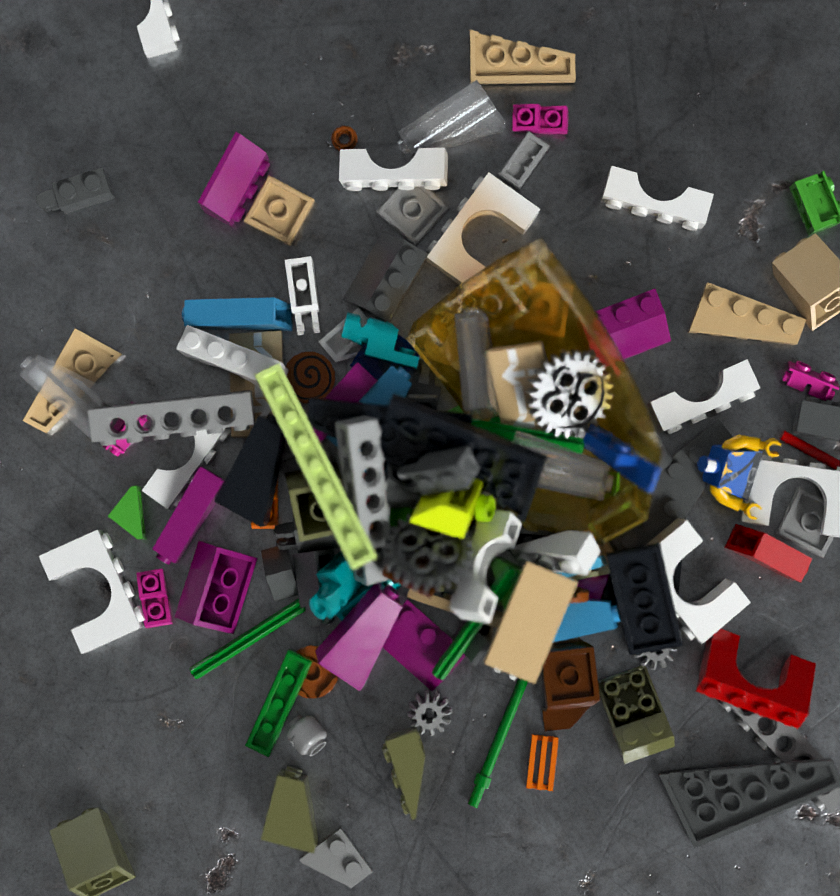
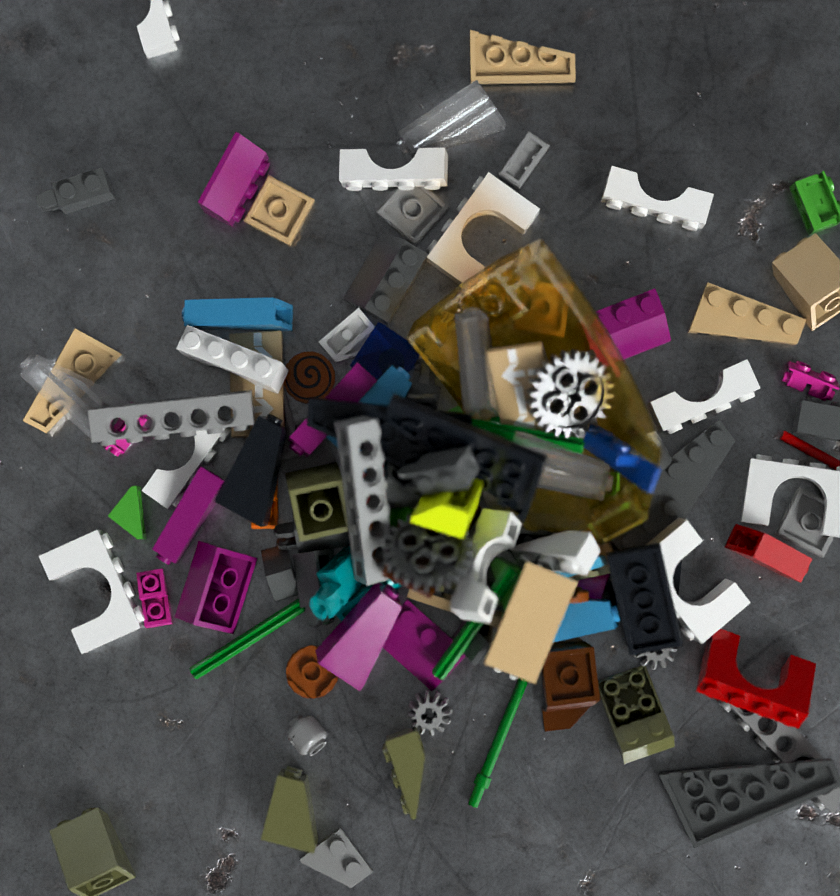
green tile [245,649,314,758] -> none
yellowish green plate [255,363,377,570] -> none
white hinge [285,256,320,335] -> none
dark orange plate [331,126,358,151] -> none
teal plate [342,312,420,369] -> none
lime tile [475,494,496,523] -> none
dark pink slope [512,104,568,134] -> none
orange tile [526,734,559,791] -> none
torso [697,435,781,520] -> none

